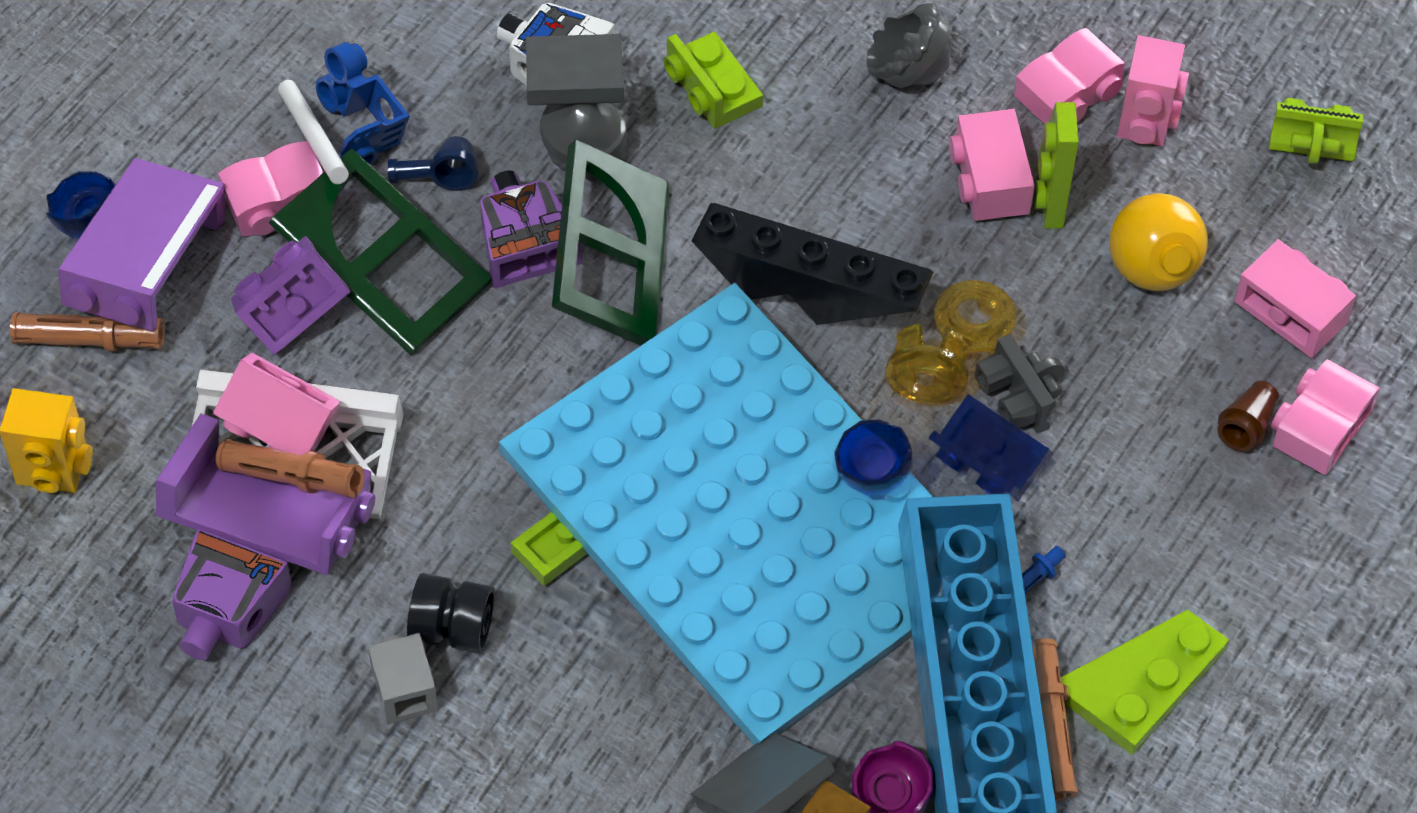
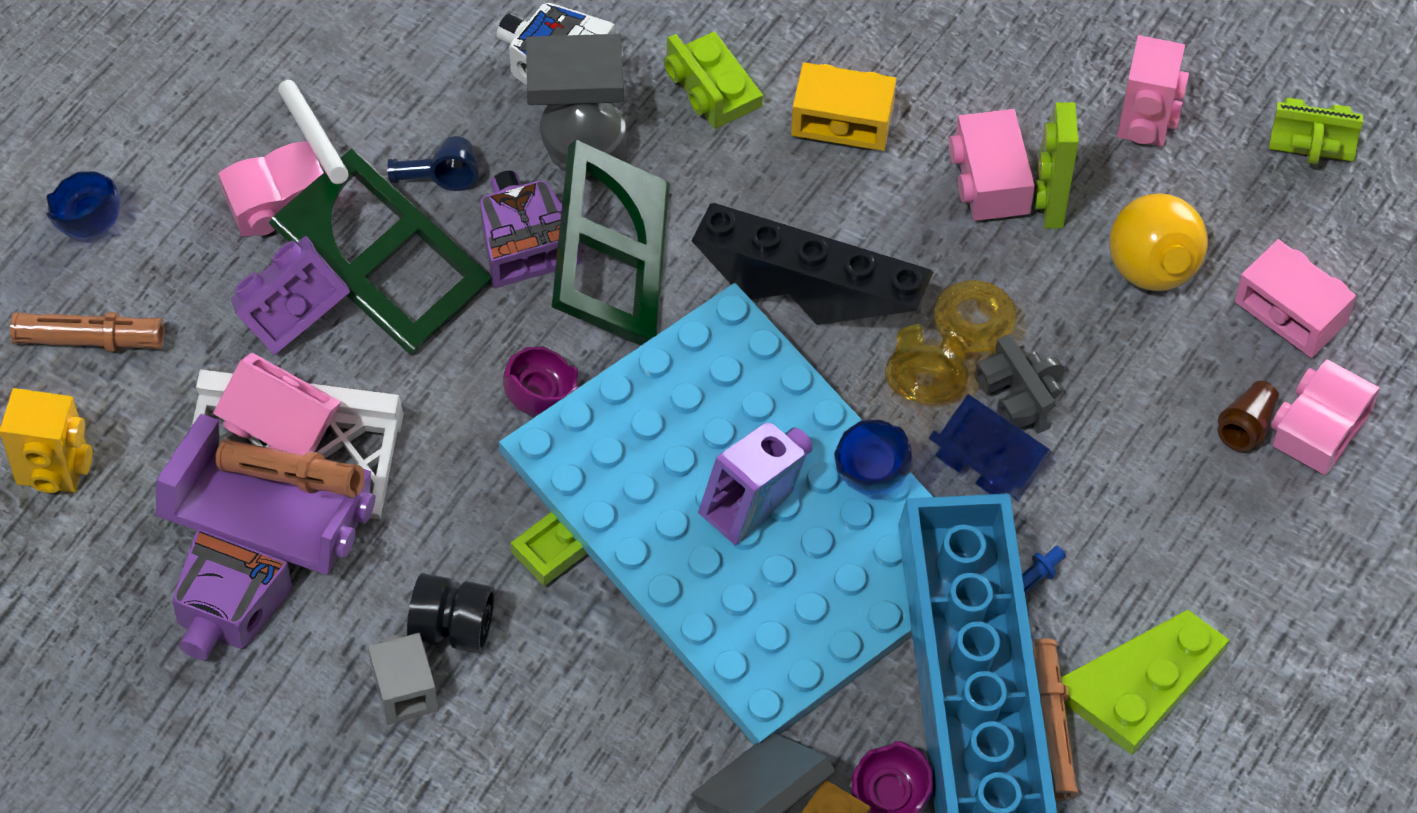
medium lavender panel [58,158,225,332] -> none
blue piece [316,42,410,165] -> none
dark grey hair [866,3,952,88] -> none
bright pink brick [1014,28,1125,123] -> none
none -> magenta hair [503,346,579,418]
none -> medium lavender torso [698,423,812,546]
none -> yellow brick [791,62,897,151]

